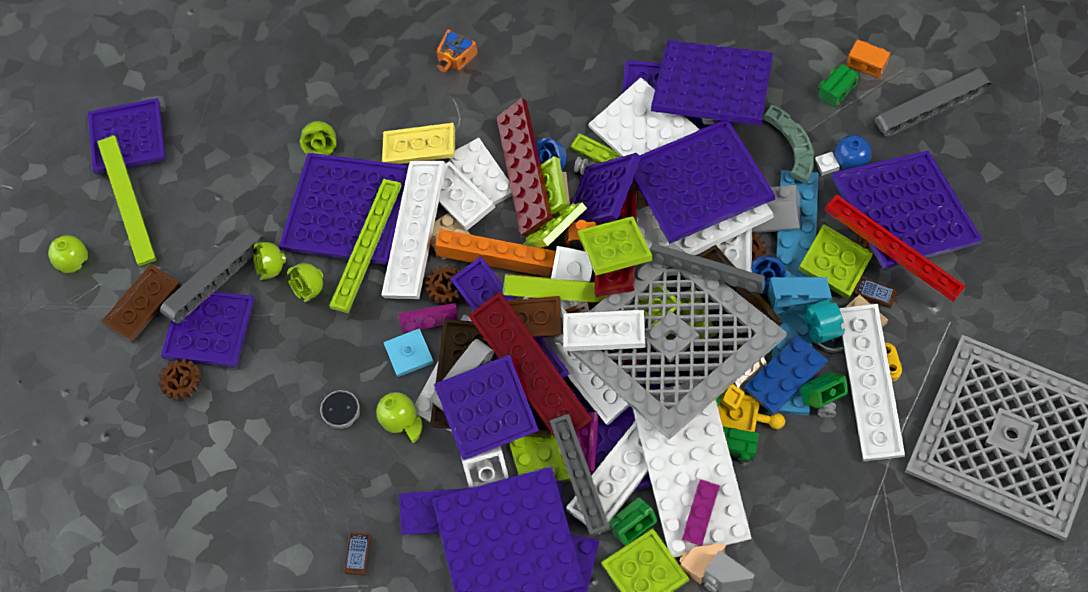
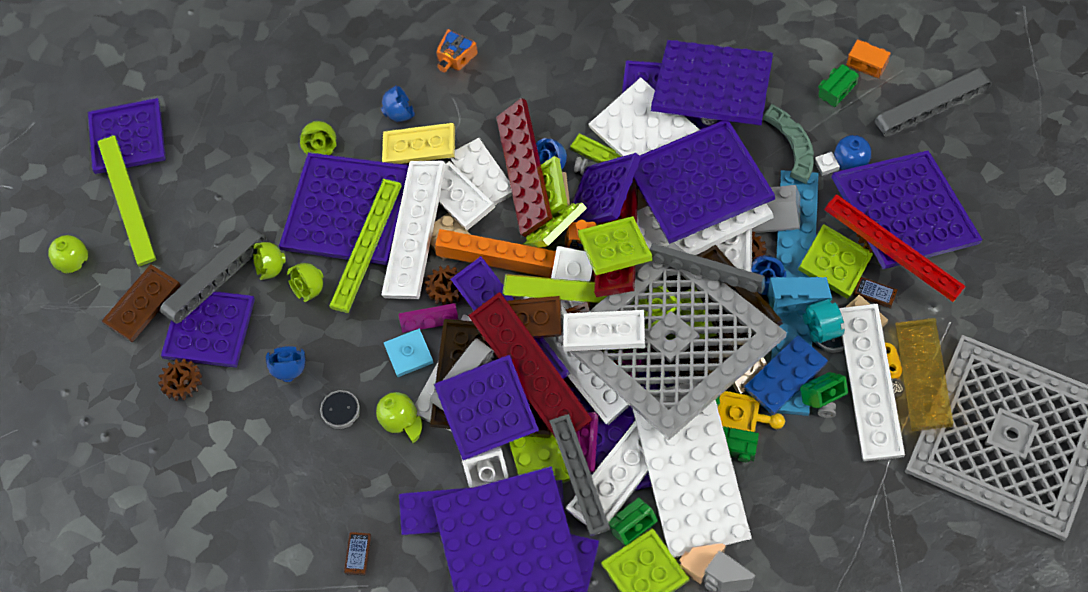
magenta plate [681,479,720,546] -> none
yellow plate [719,384,745,410] -> none
none -> blue cylinder [265,346,306,382]
none -> blue cylinder [381,85,415,122]
none -> tile [891,378,905,399]
none -> clear yellow plate [895,318,953,431]

